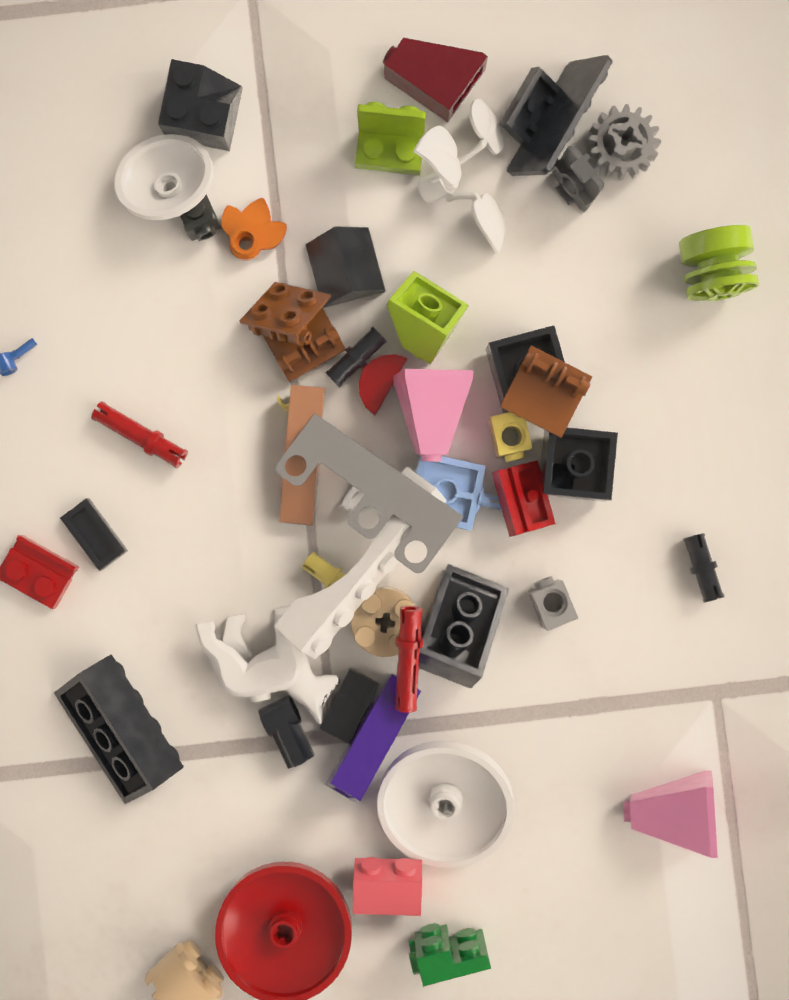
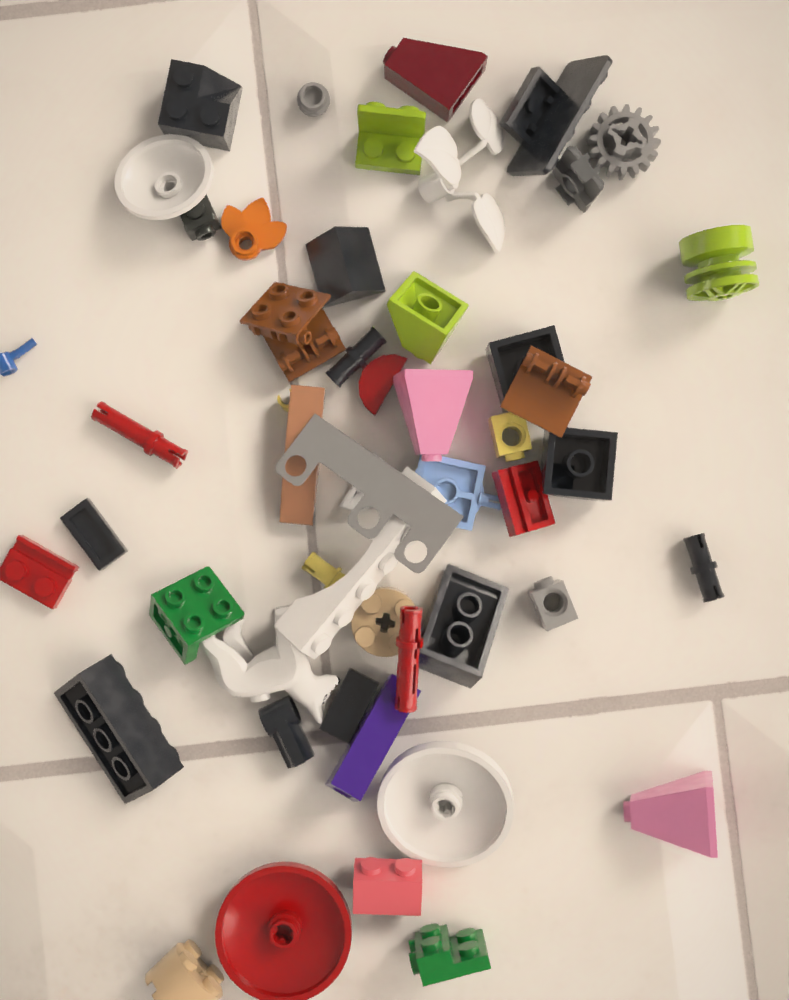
none -> green bracket [149,566,245,665]
none -> light grey plate [297,82,330,117]

